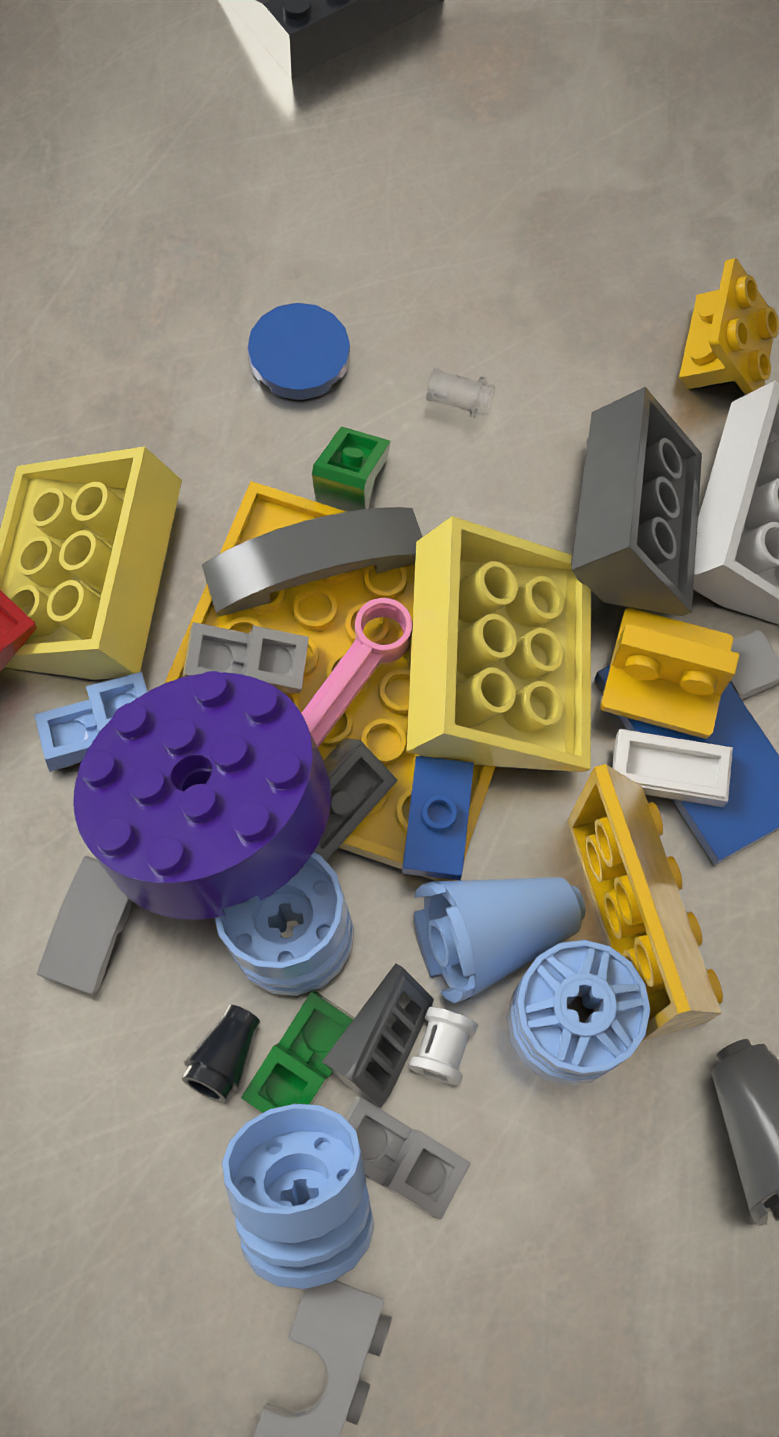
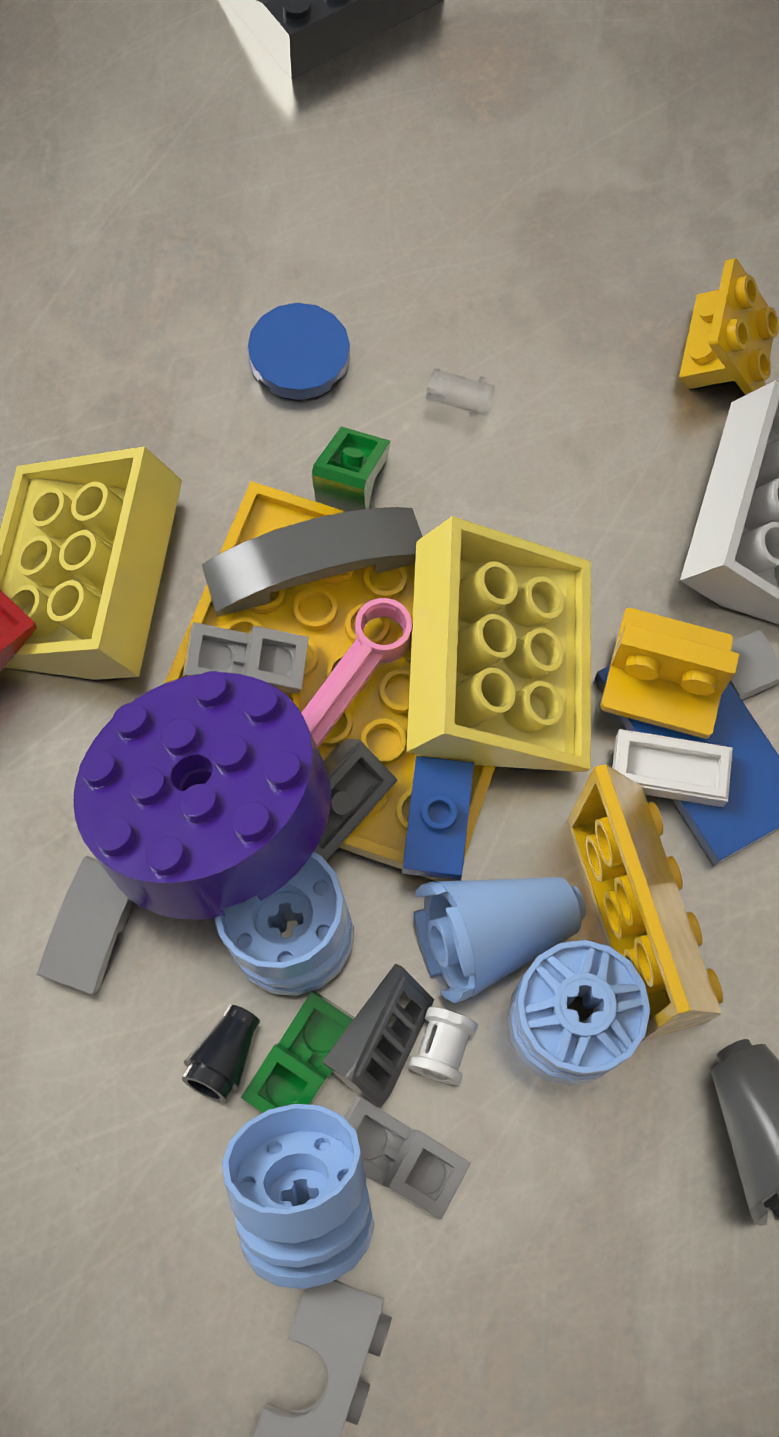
light blue slope [34,672,148,772] -> none
dark grey slope [571,387,702,616] -> none

